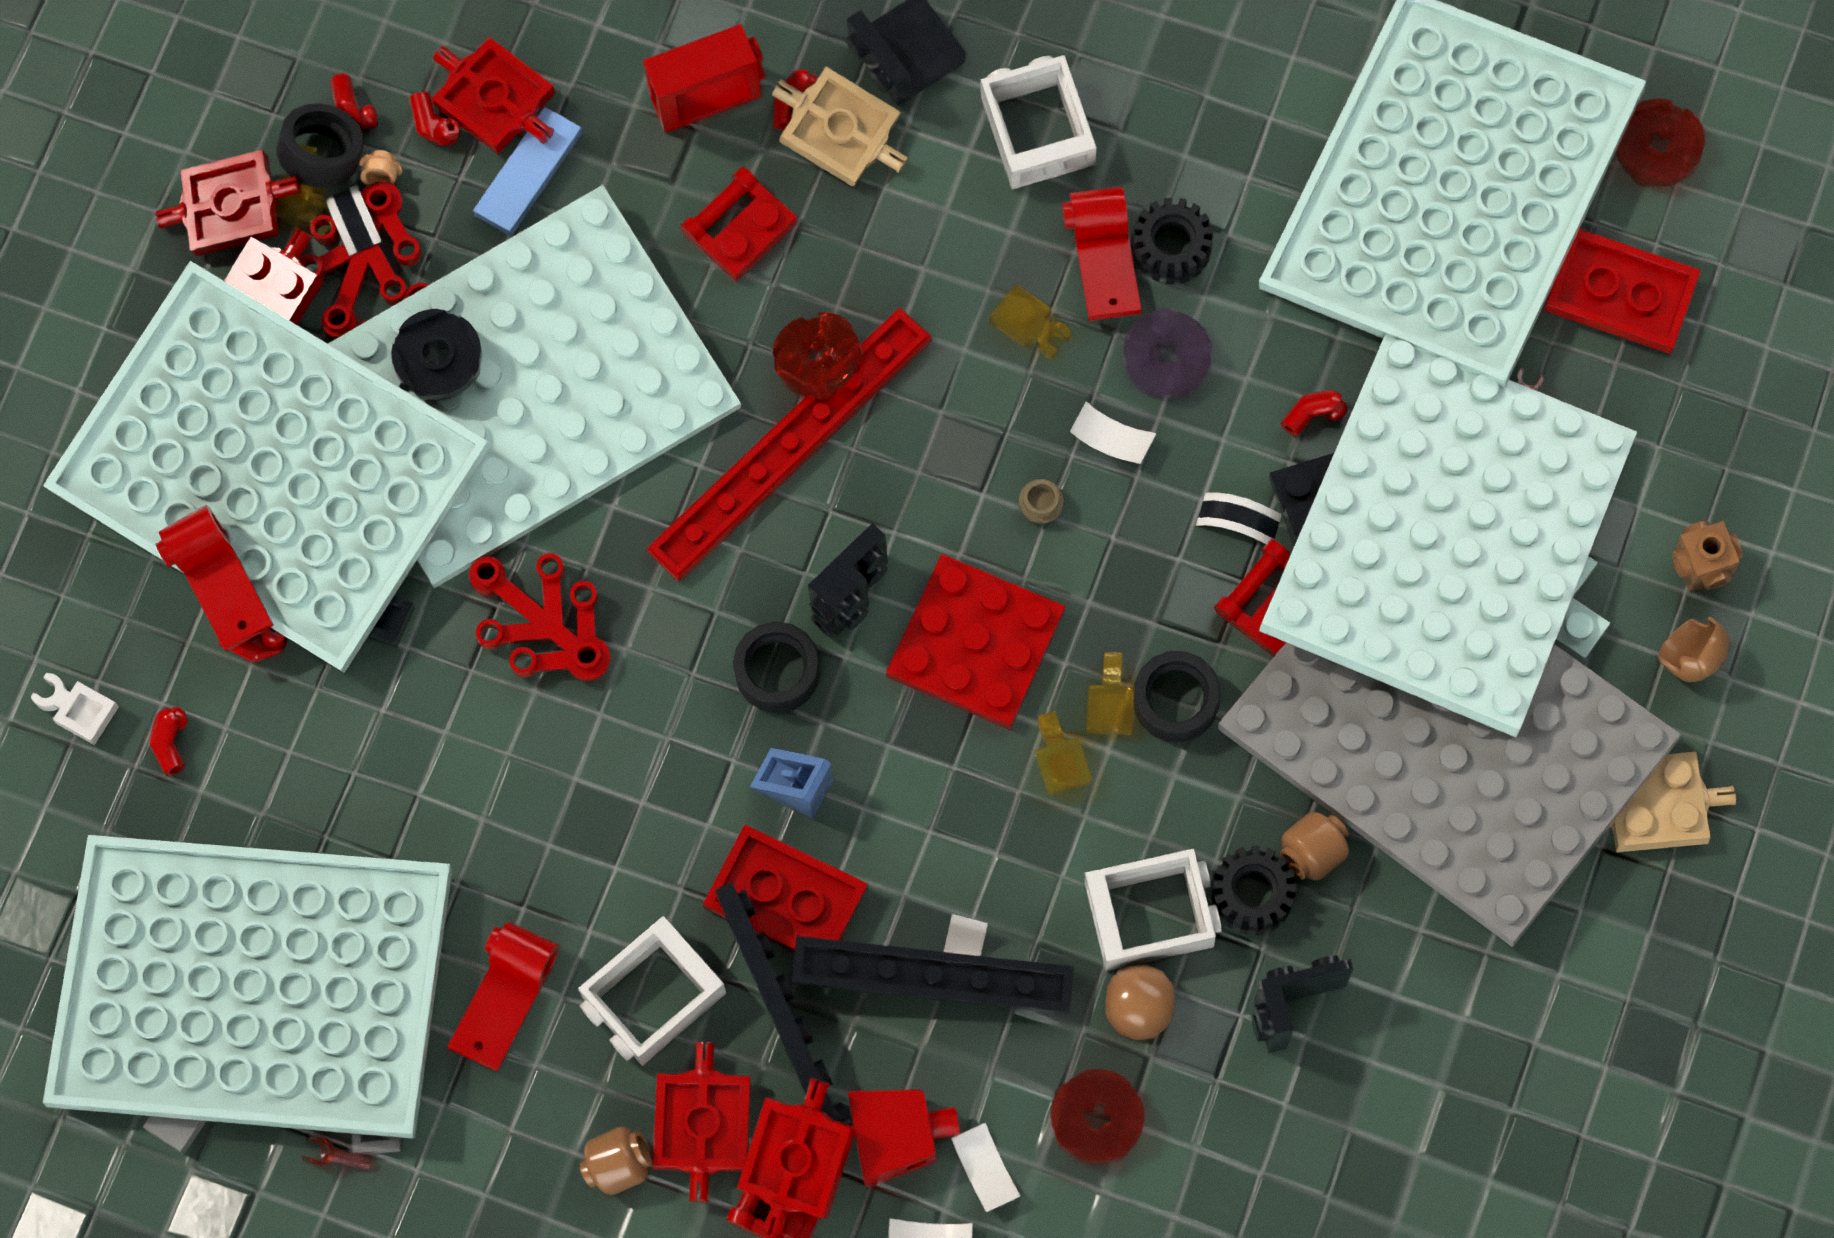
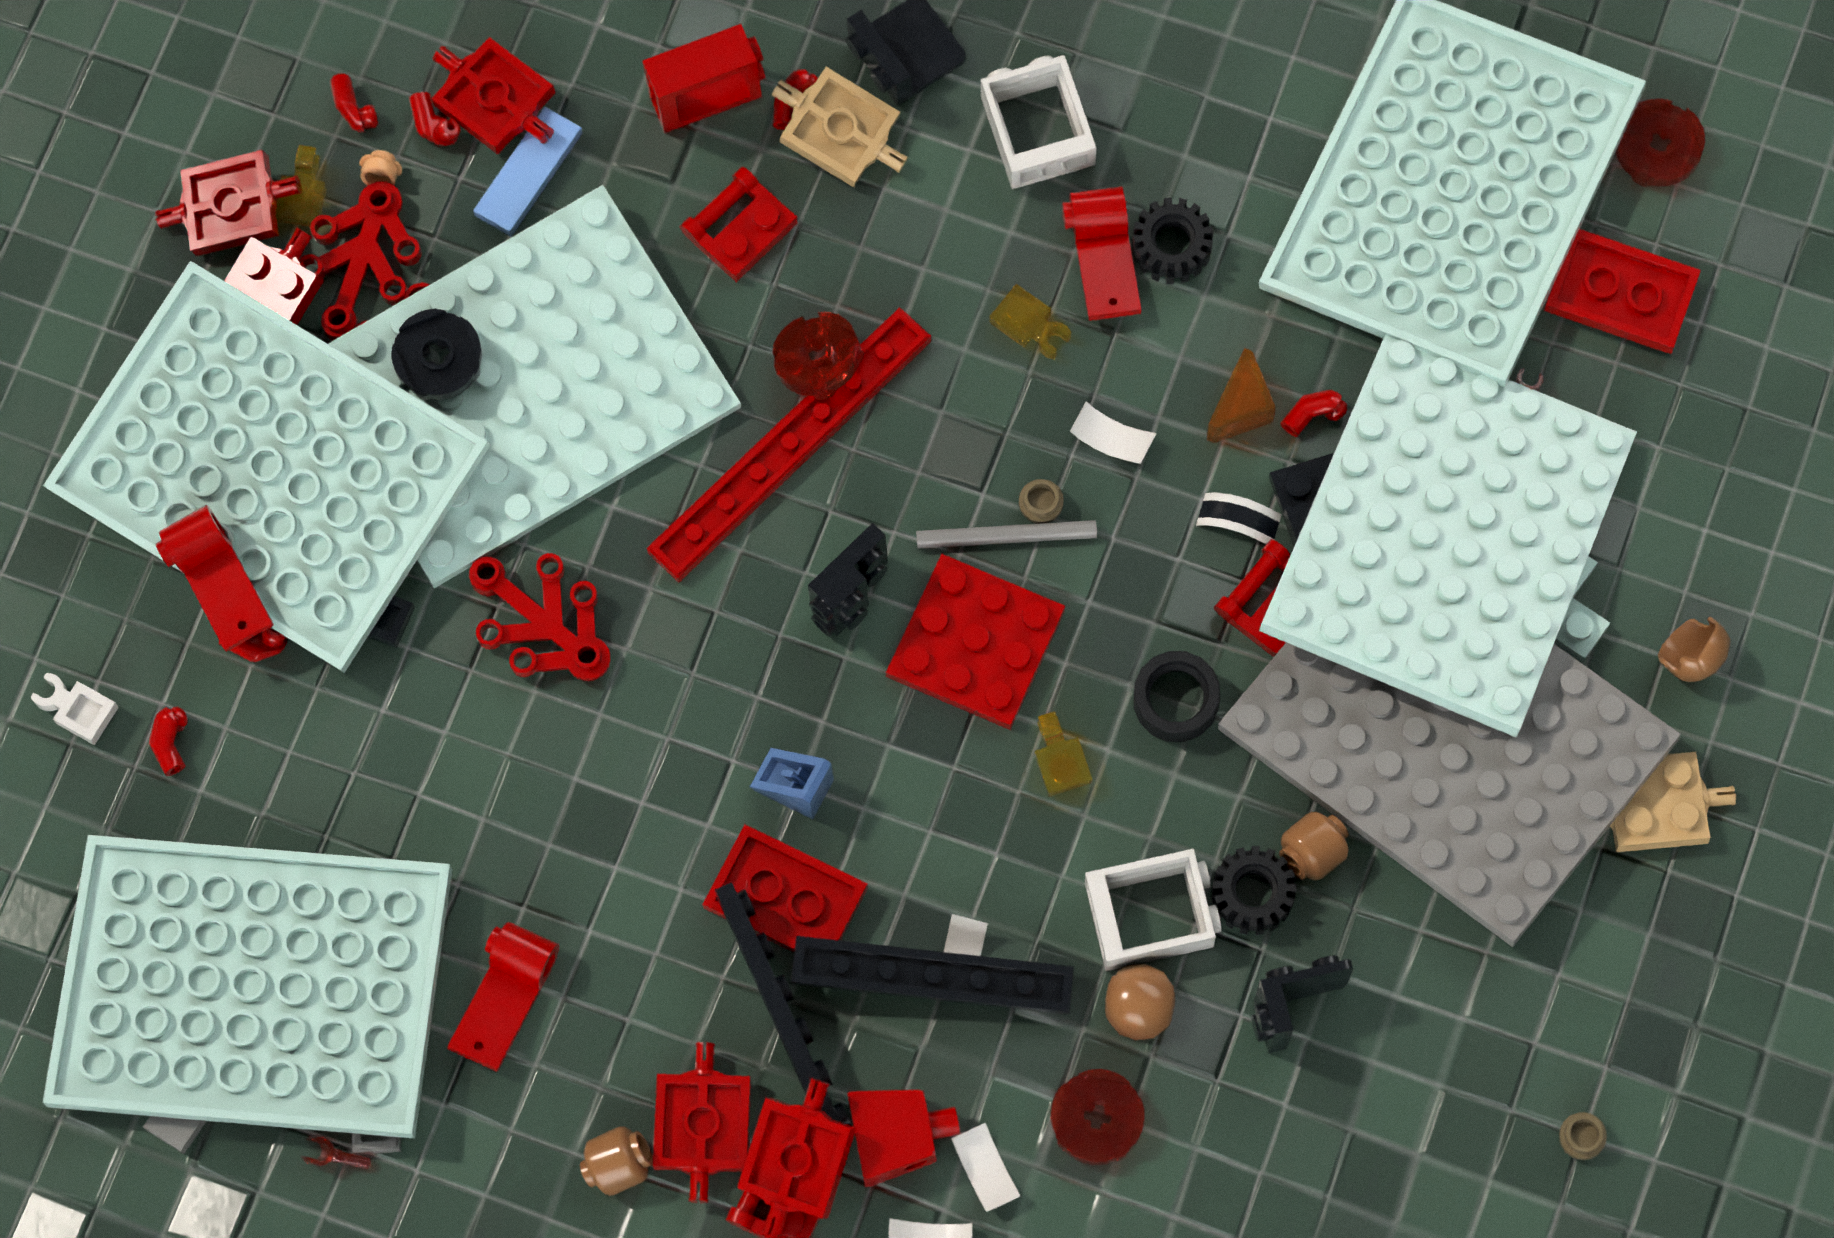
black tyre [276,103,364,188] -> none
sticker [325,185,382,255] -> none
white window [578,916,727,1066] -> none
black tyre [733,621,821,713] -> none
clear yellow plate [1086,652,1134,735] -> none
clear purple plate [1123,307,1212,399] -> none
medium nougat brick [1672,521,1742,592] -> none
none -> light grey bar [916,520,1097,549]
none -> clear orange slope [1206,348,1276,443]
none -> dark tan plate [1559,1112,1607,1160]

